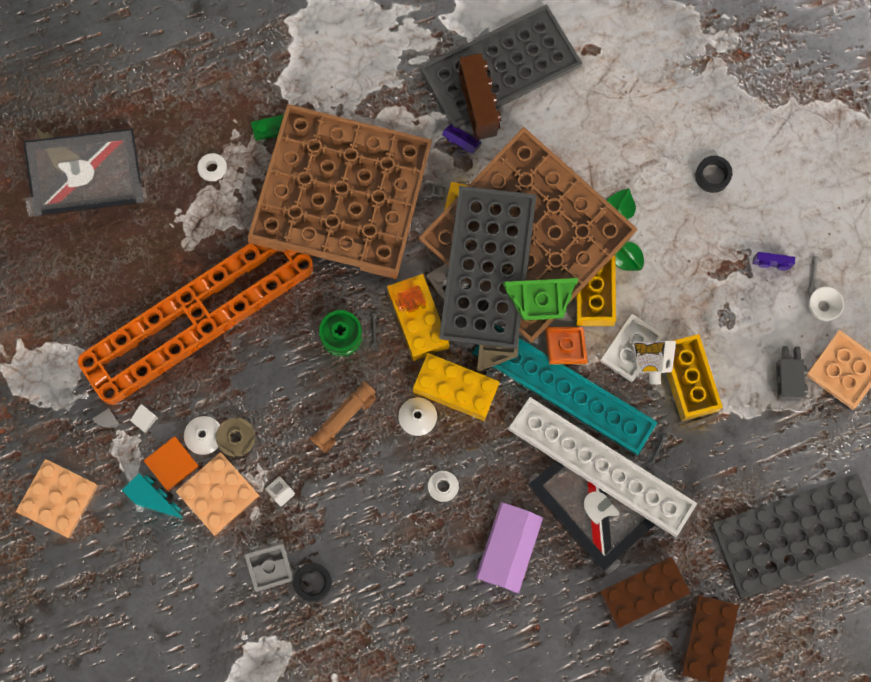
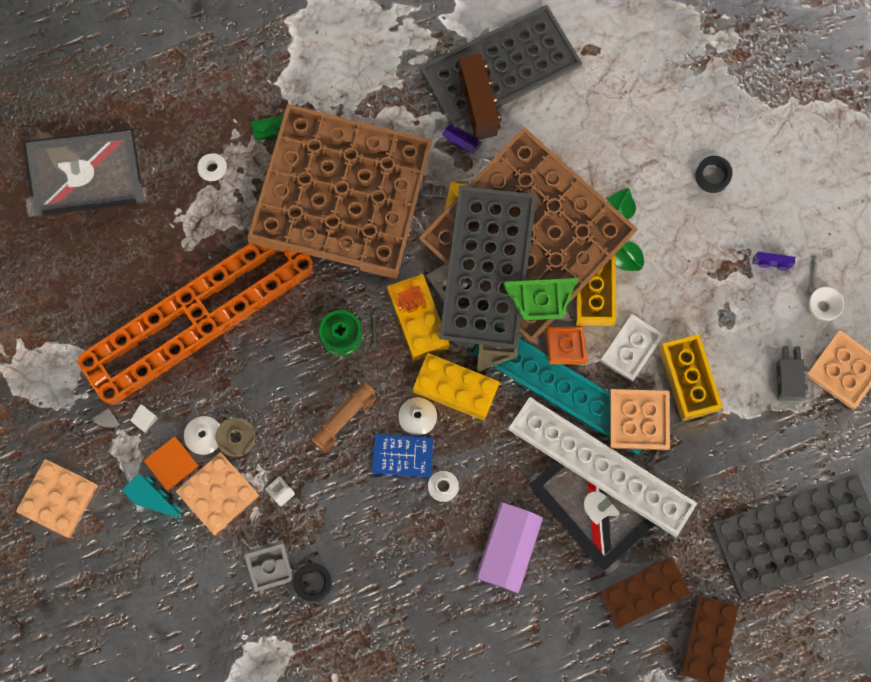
white torso [633,341,676,384] -> none
none -> blue tile [372,434,433,478]
none -> light nougat plate [610,389,670,450]

